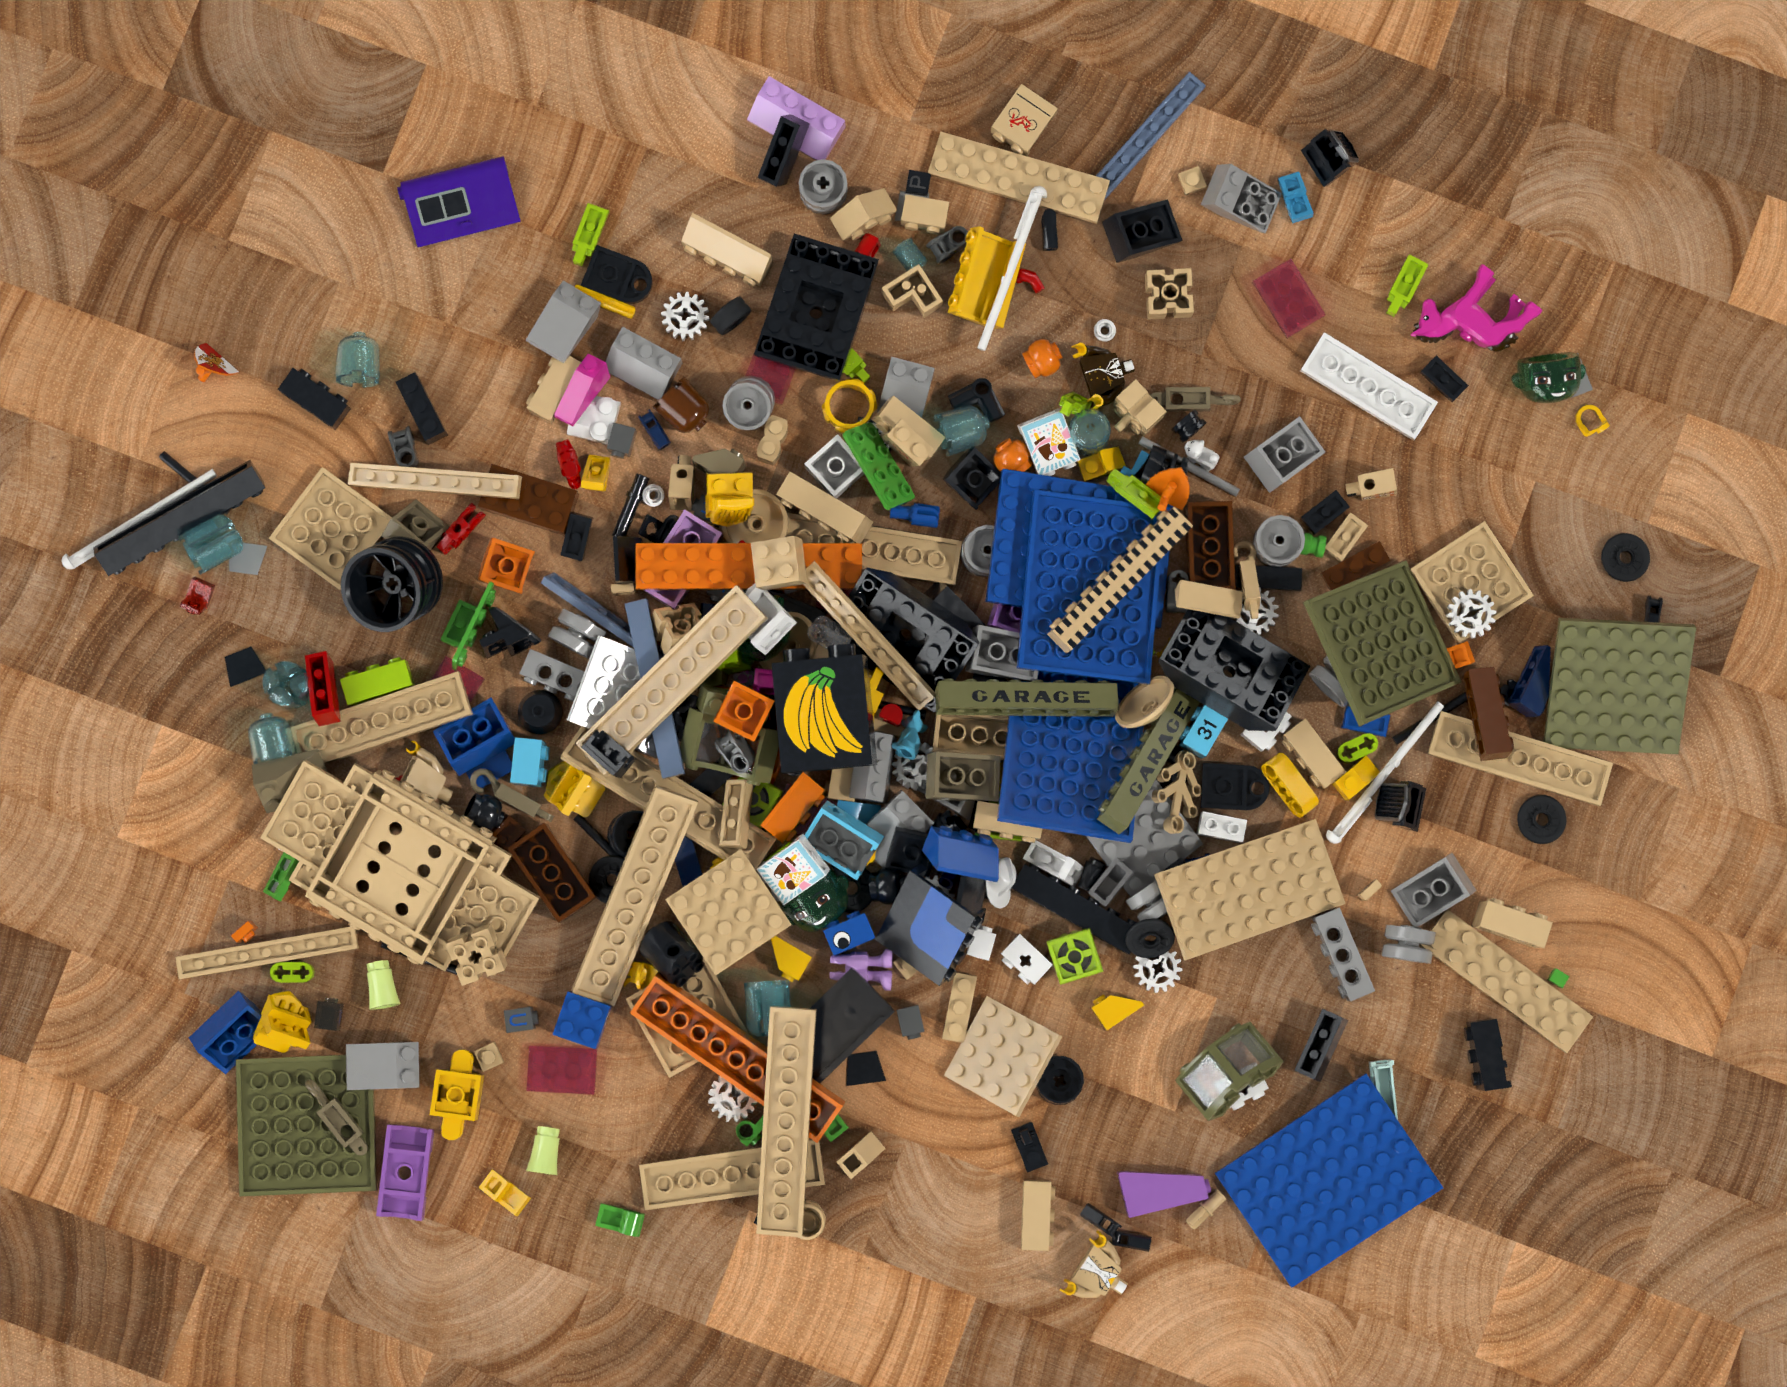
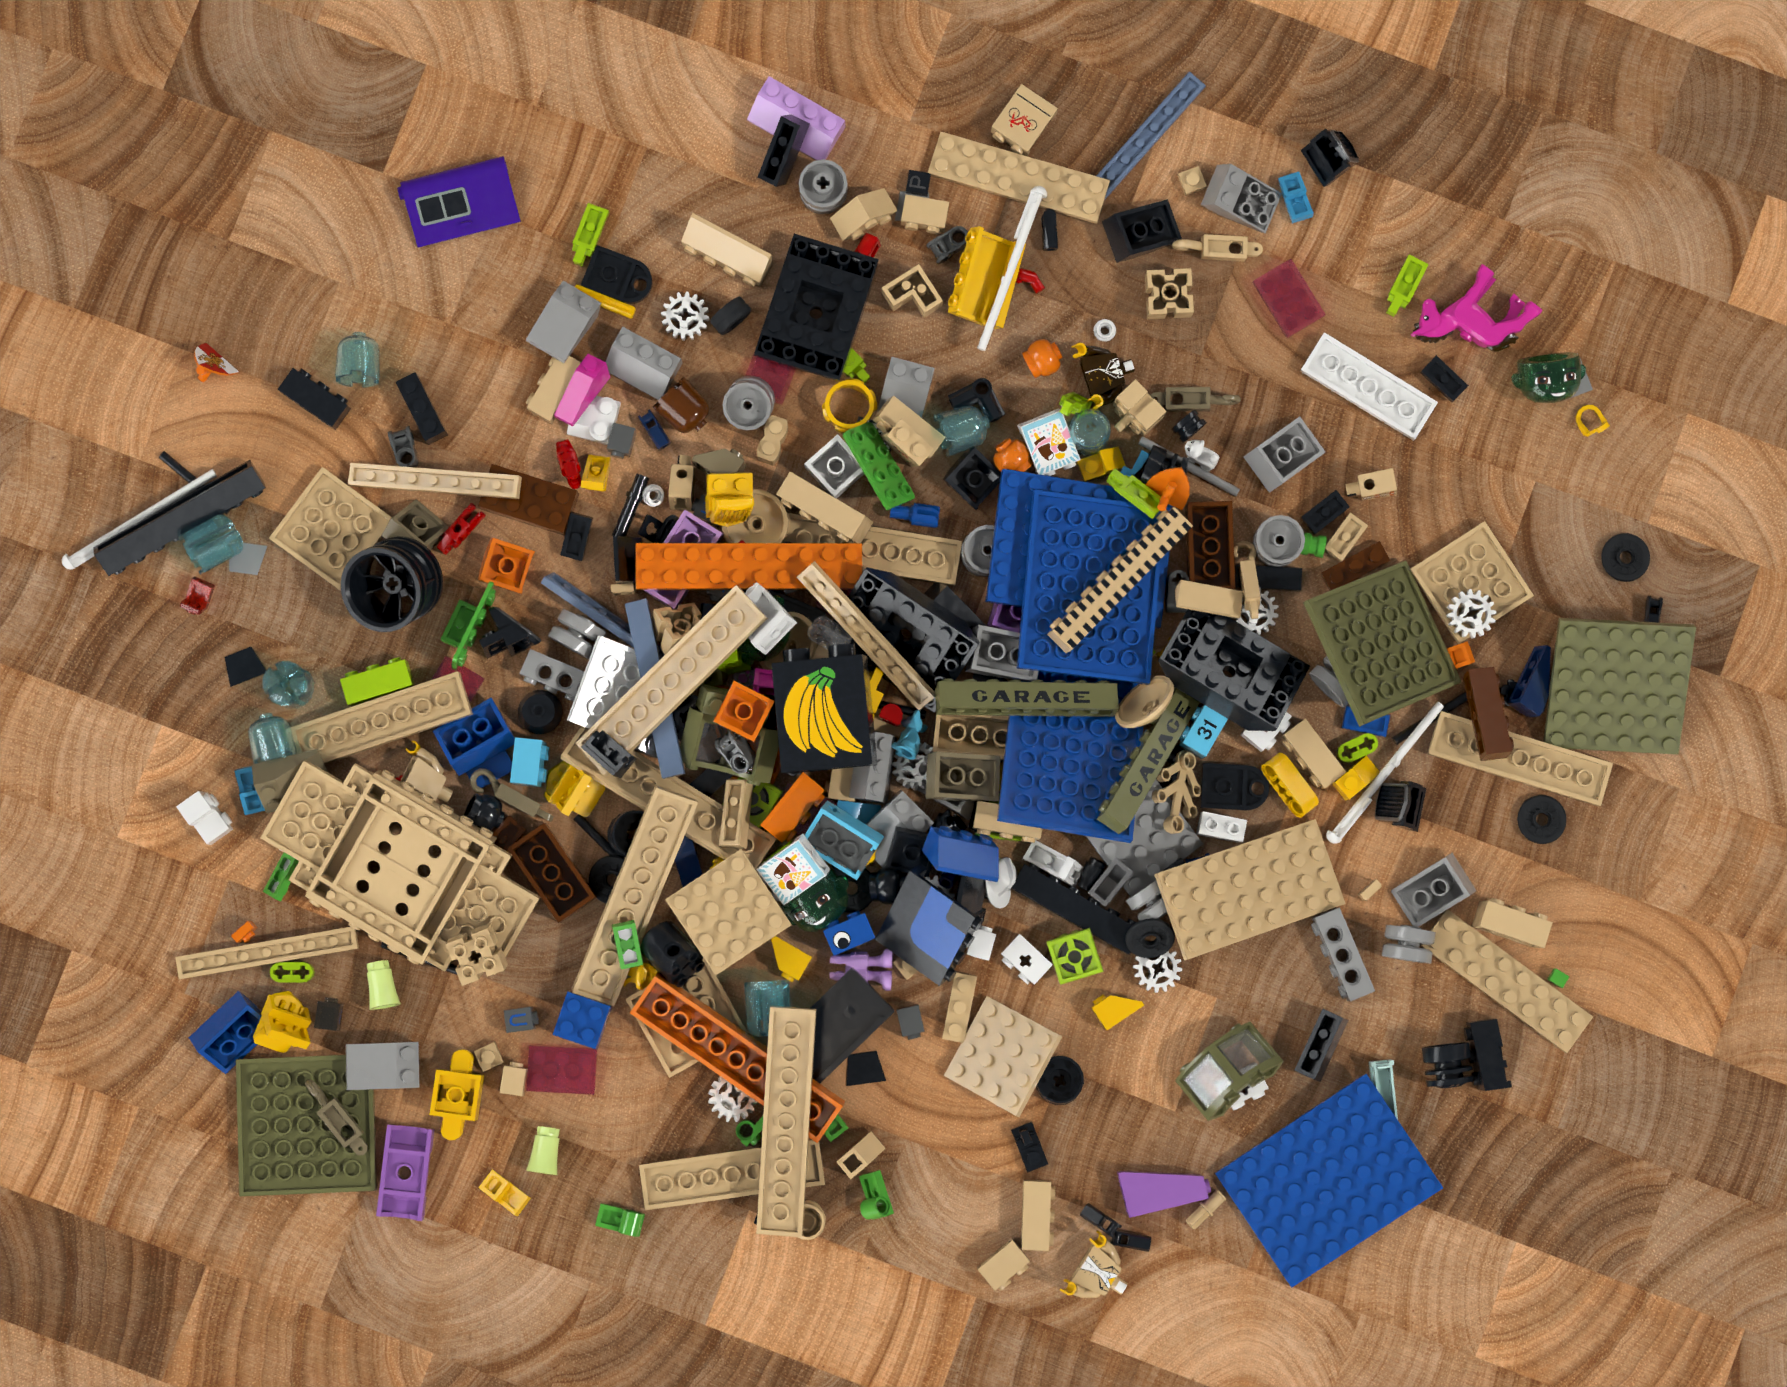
red brick [304,651,341,727] -> none
tan brick [751,536,807,591] -> none
clear light blue piece [893,238,928,271] -> none
none -> white brick [176,791,233,845]
none -> dark azure slope [234,766,265,815]
none -> tan brick [500,1062,529,1096]
none -> bright green piece [612,920,643,970]
none -> bright green plate [859,1170,894,1220]
none -> tan brick [977,1238,1030,1290]
none -> tan piece [1172,234,1263,262]
none -> black wheel [1422,1042,1474,1088]

